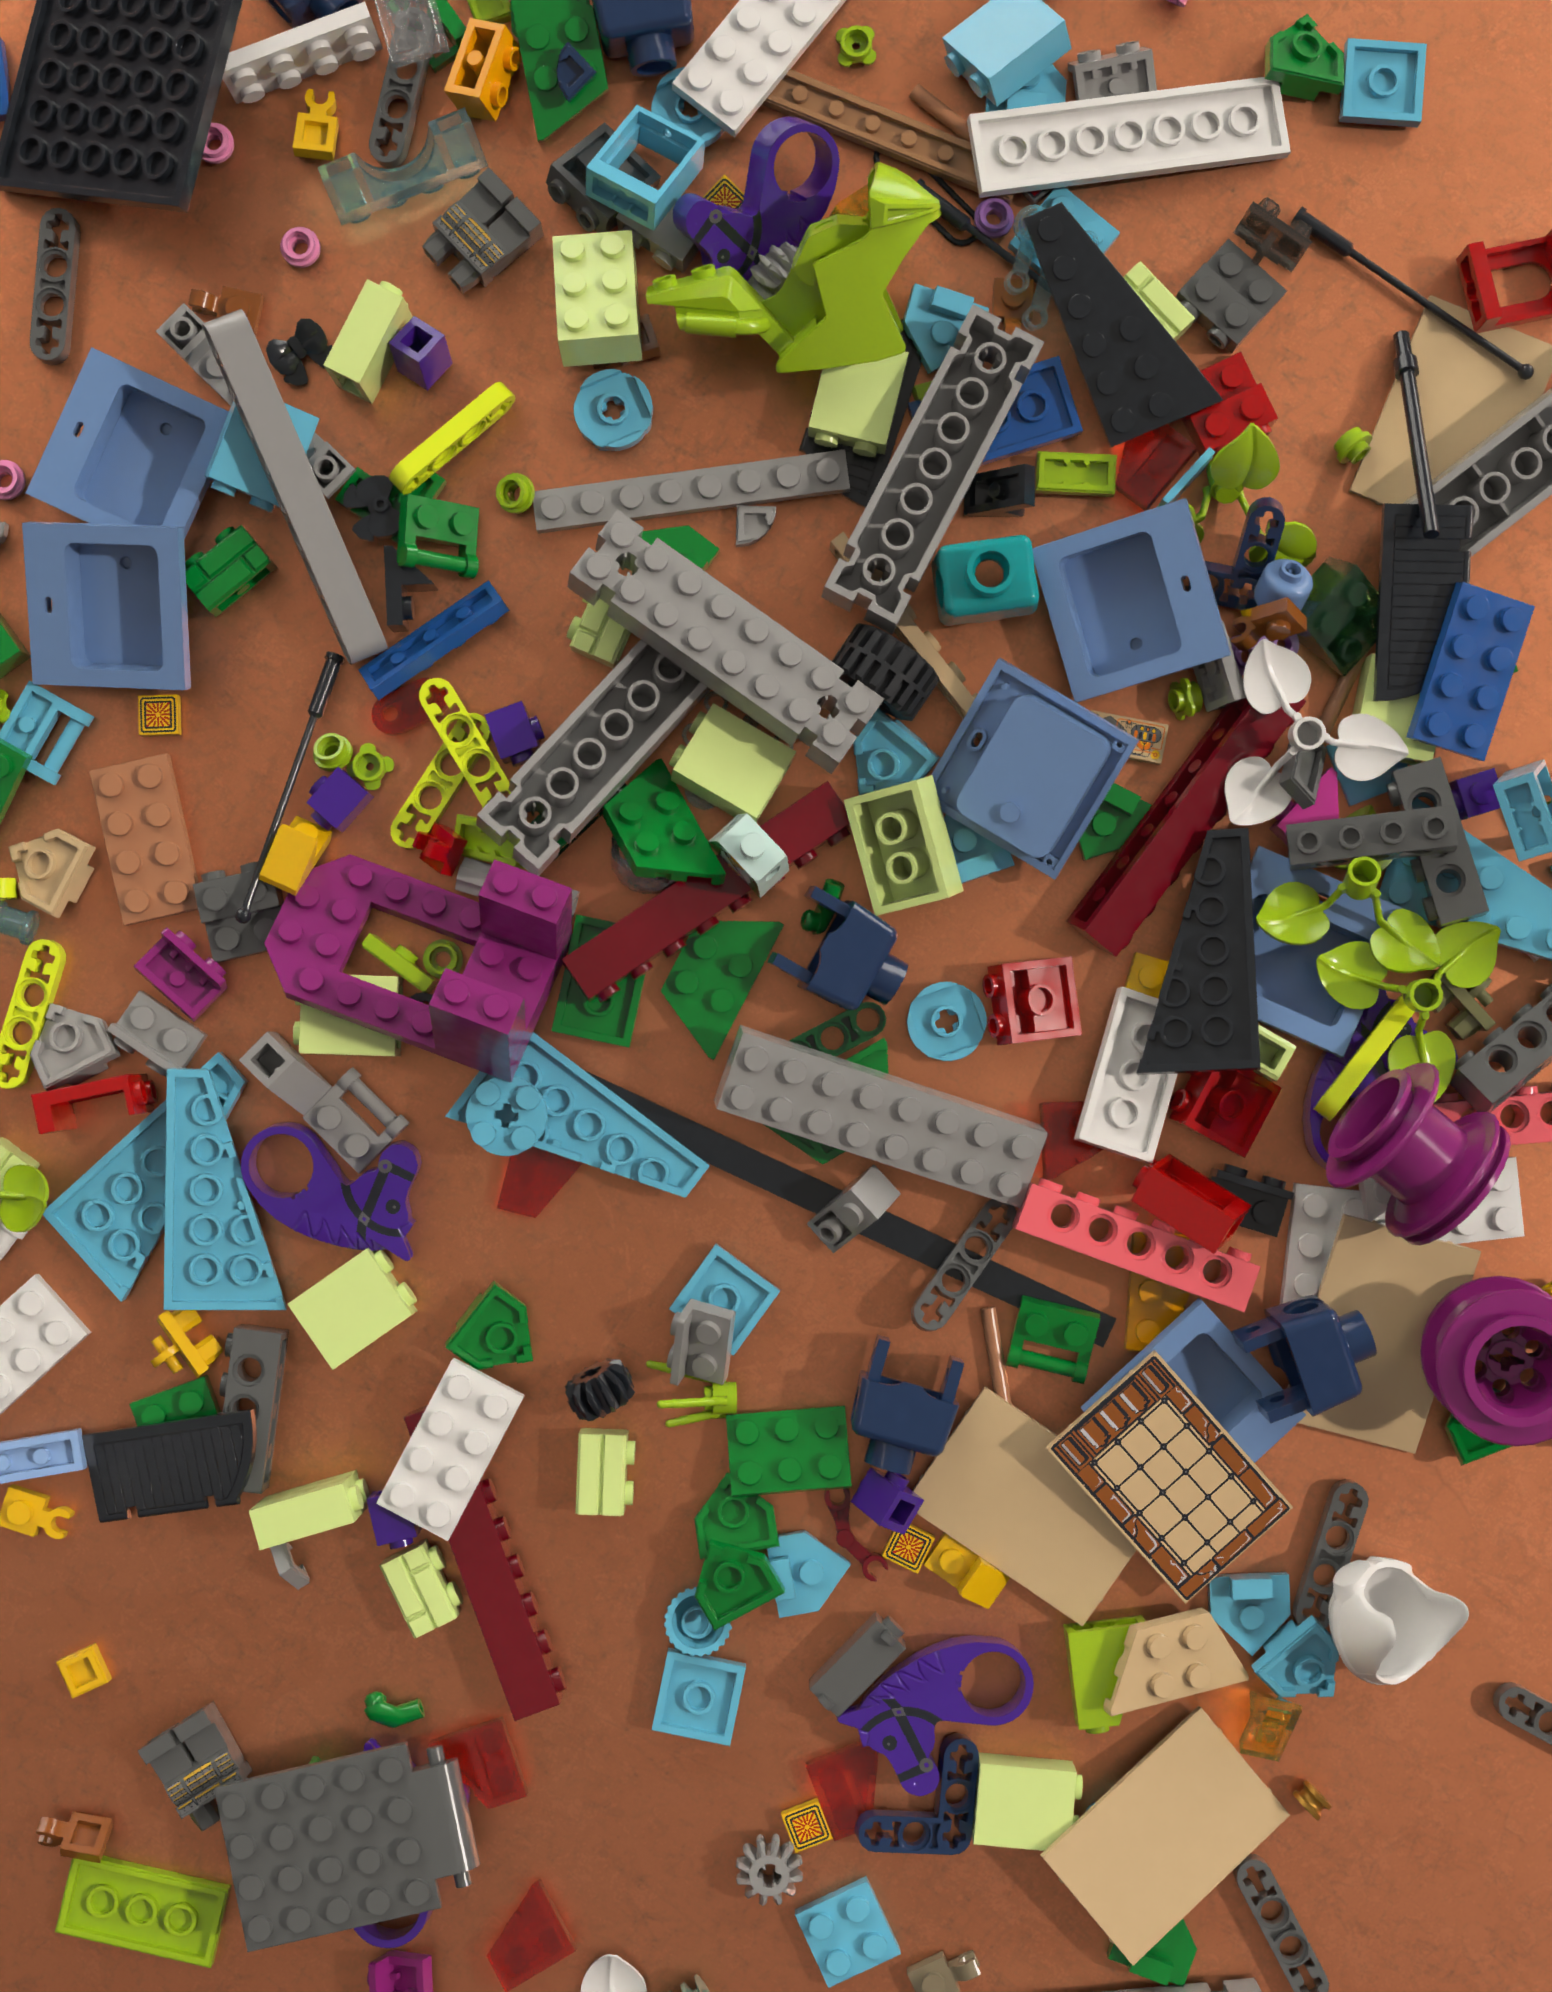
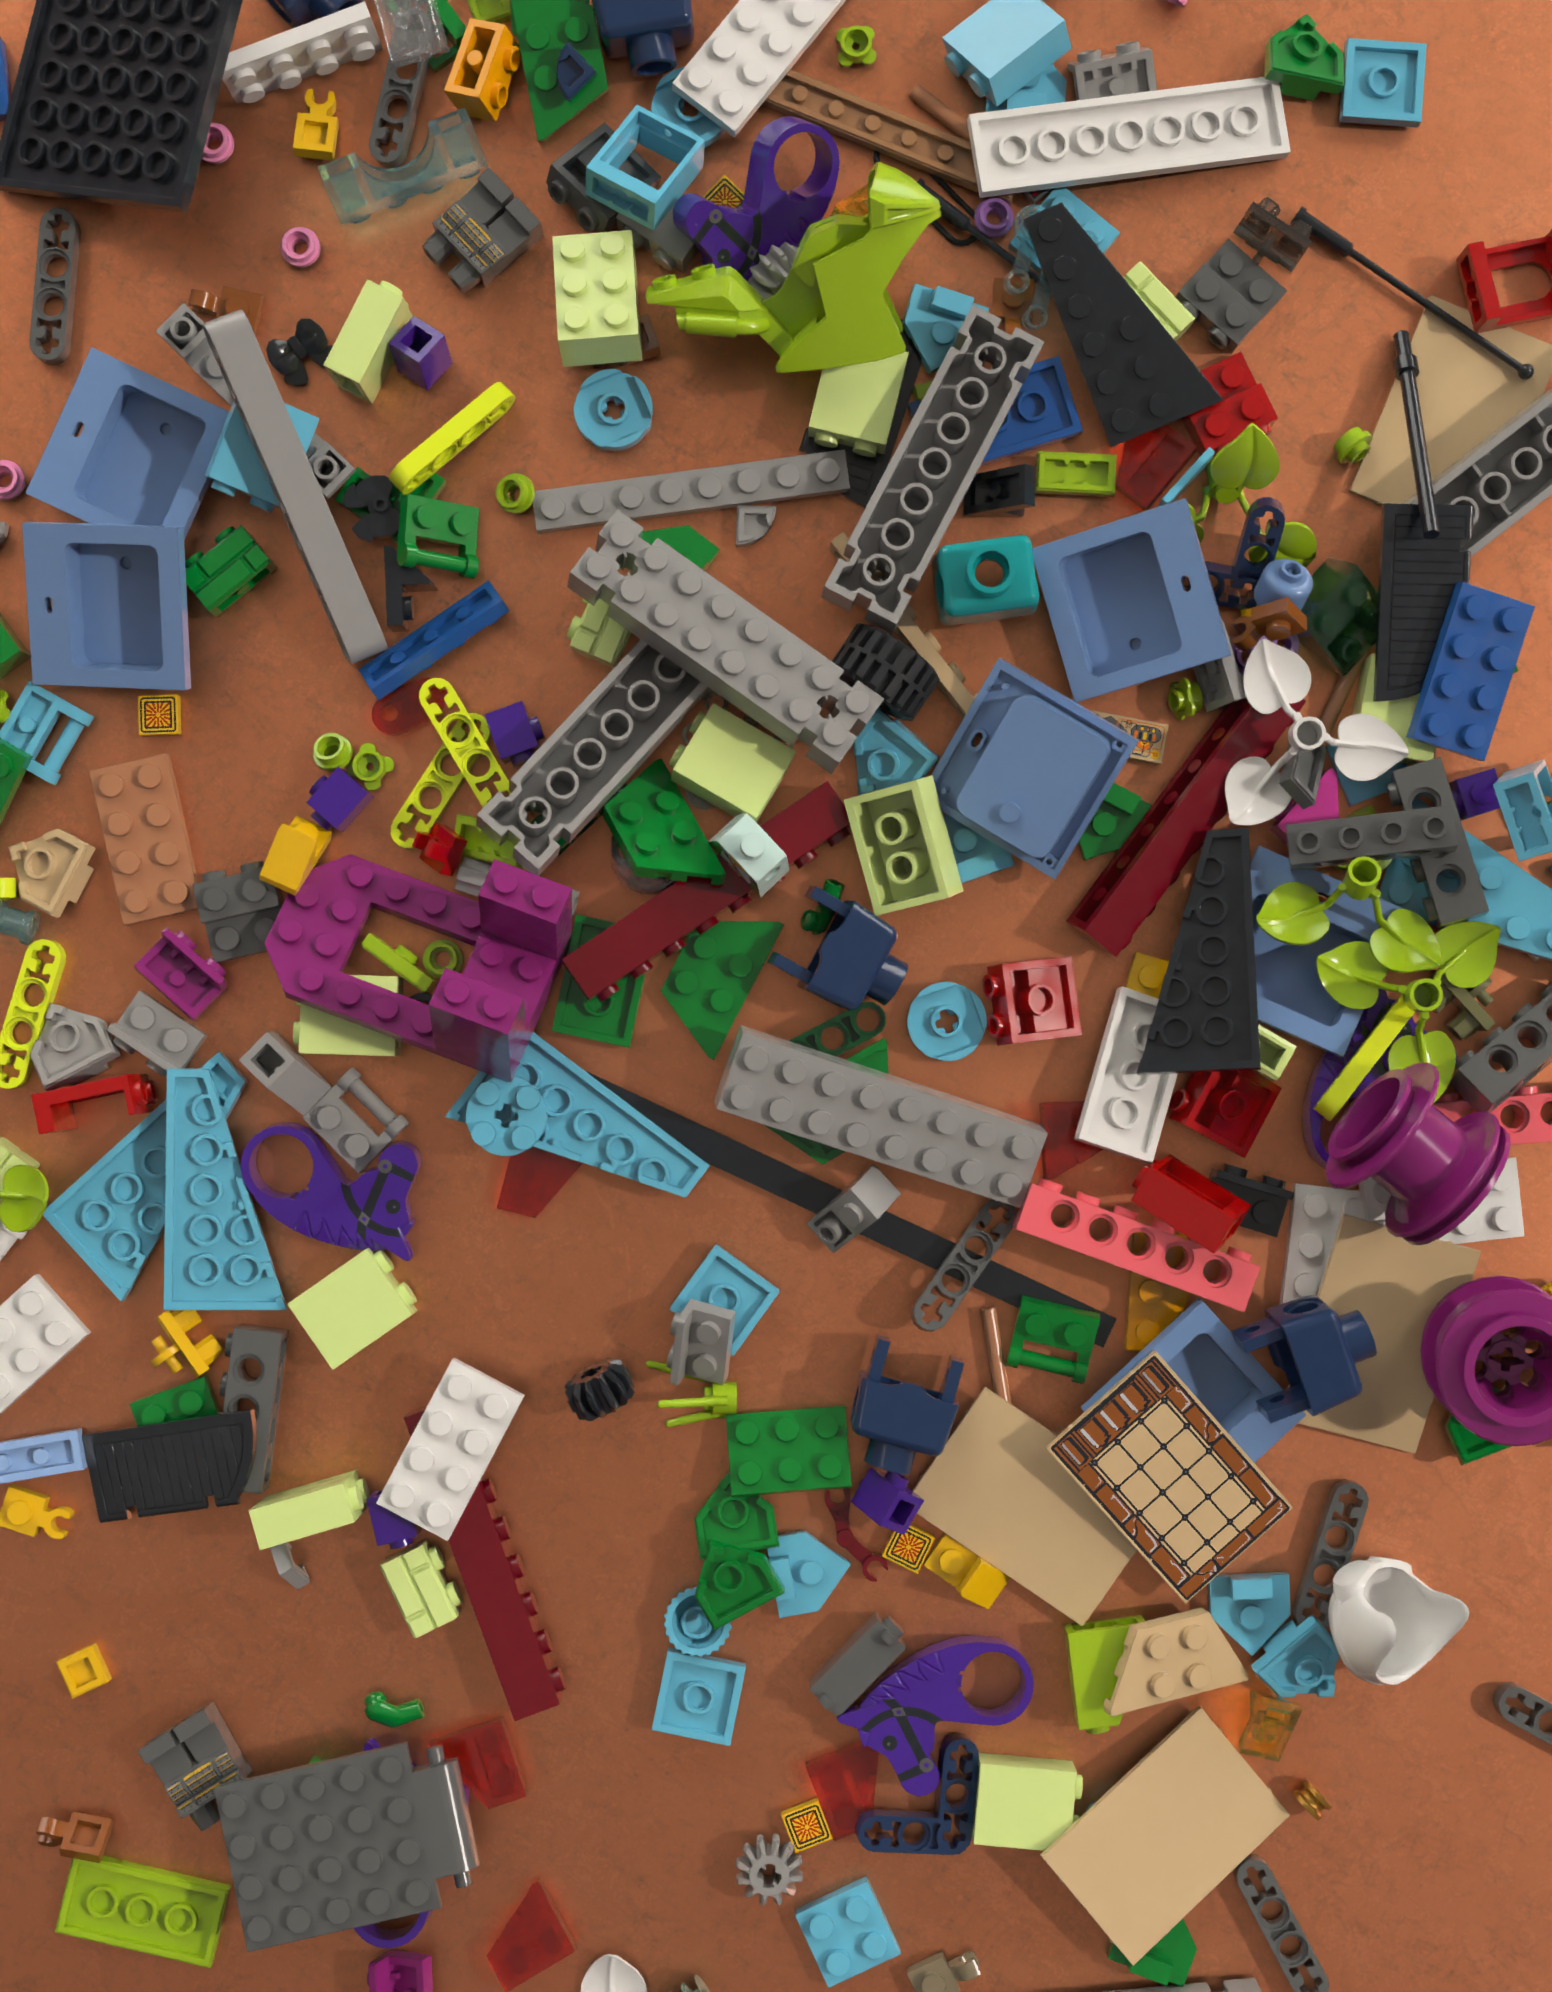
black piece [235,651,345,924] -> none
green plate [445,1281,533,1370] -> none
yellowish green brick [575,1428,636,1516] -> none

